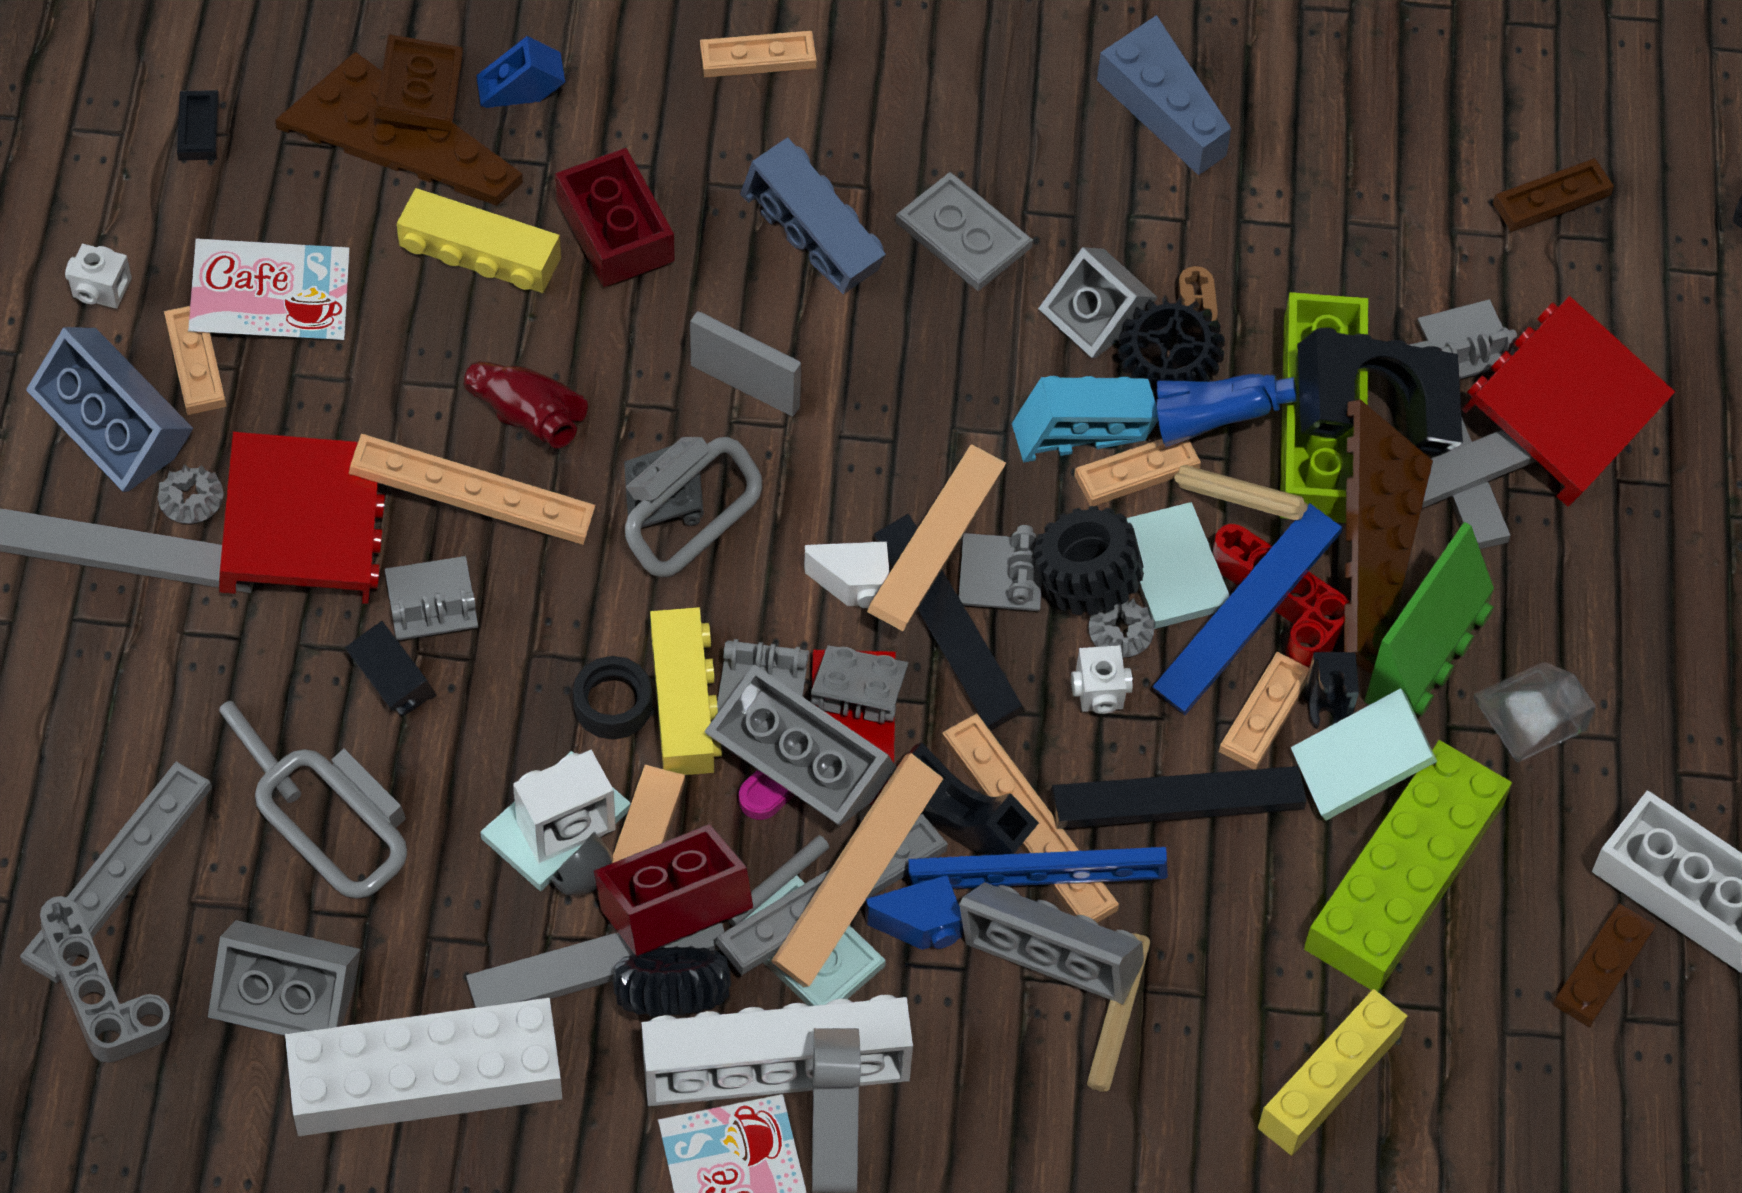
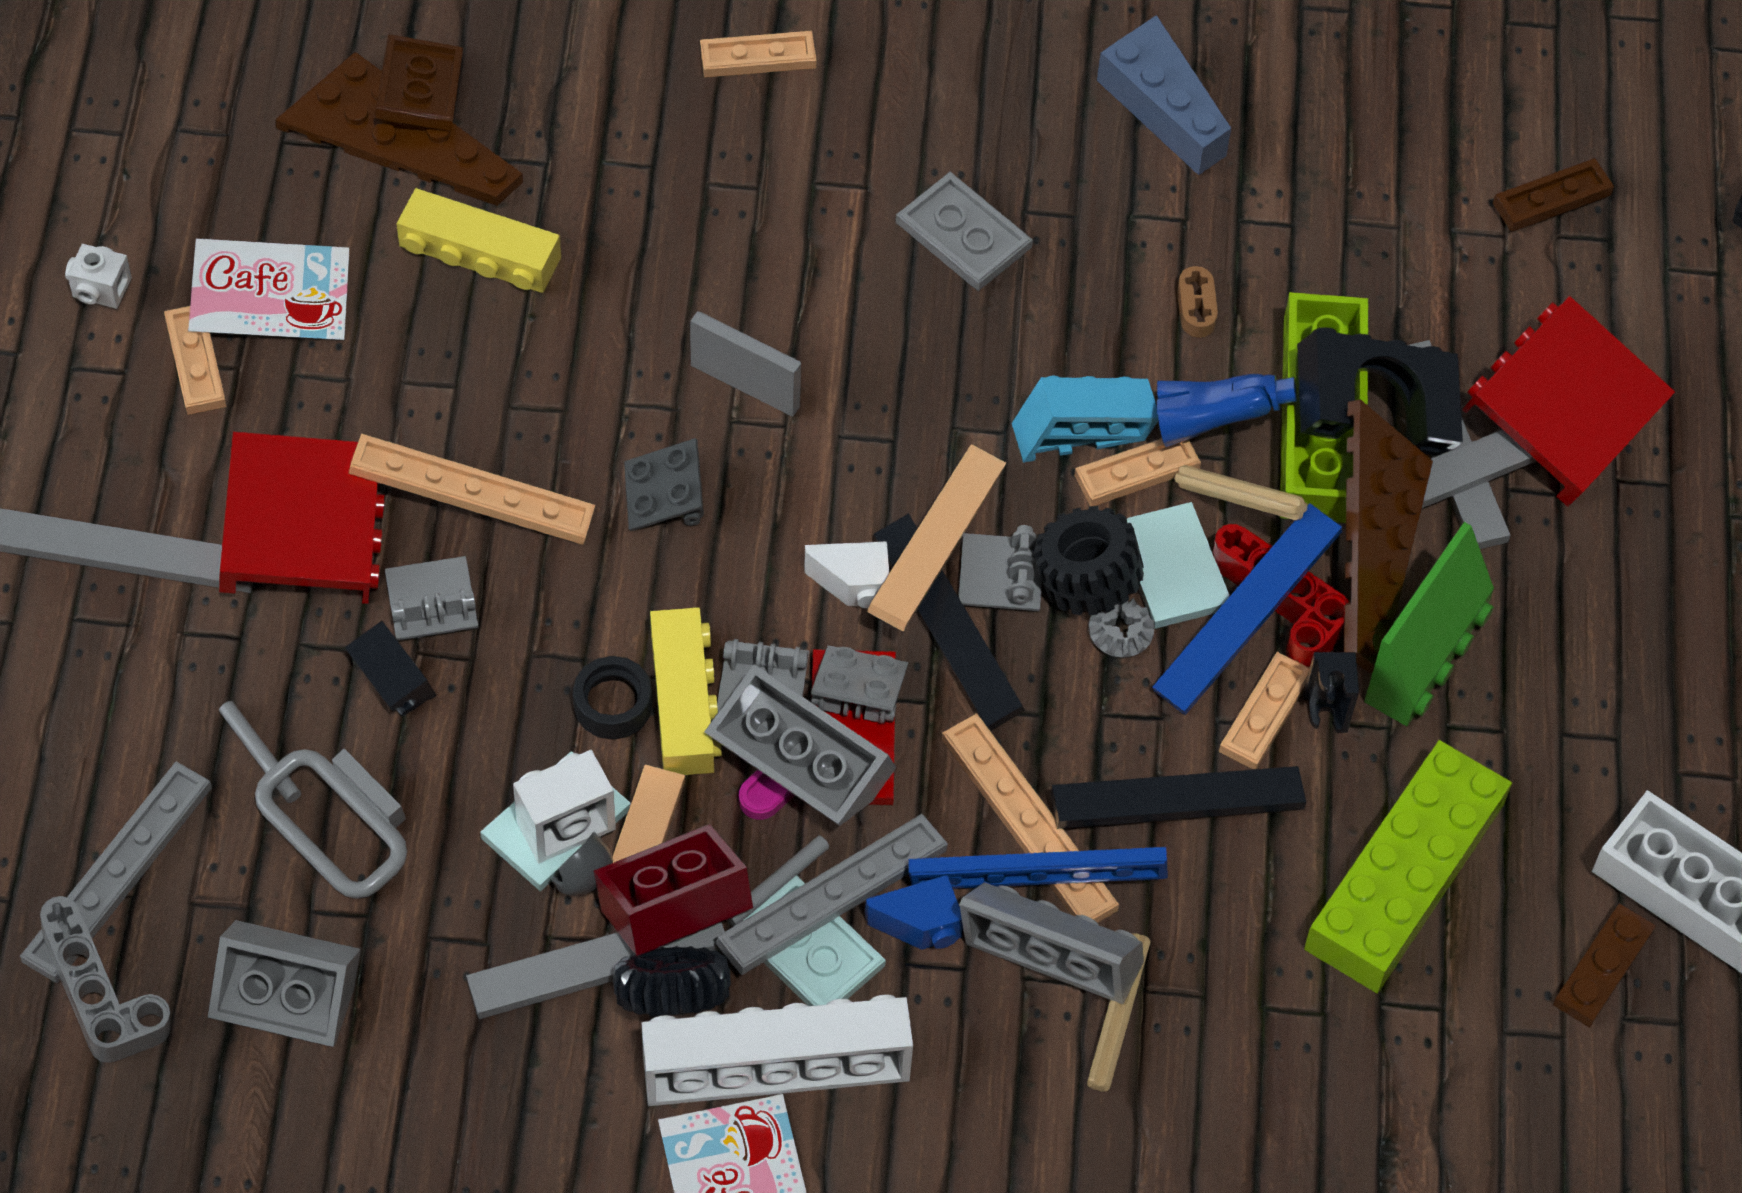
sand blue slope [26,327,193,492] -> none
light grey gear [157,464,223,524] -> none
black tile [177,90,220,161] -> none
white brick [285,998,562,1136] -> none
dark red animal [463,361,588,448] -> none
blue slope [476,36,565,108] -> none
dark red brick [555,148,675,288] -> none
light grey bar [625,437,762,578] -> none
sand blue wedge [740,137,886,294] -> none
light nougat tile [771,753,943,987] -> none
light grey beam [812,1028,861,1193] -> none
black arch [890,743,1039,855] -> none
light grey slope [1038,247,1158,358] -> none
white brick [1071,645,1133,714] -> none
black gear [1118,295,1225,390] -> none
light yellow brick [1258,989,1408,1156] -> none
light aqua tile [1291,688,1437,821] -> none
light grey hinge [1417,299,1518,379] -> none
clear slope [1473,662,1596,763] -> none

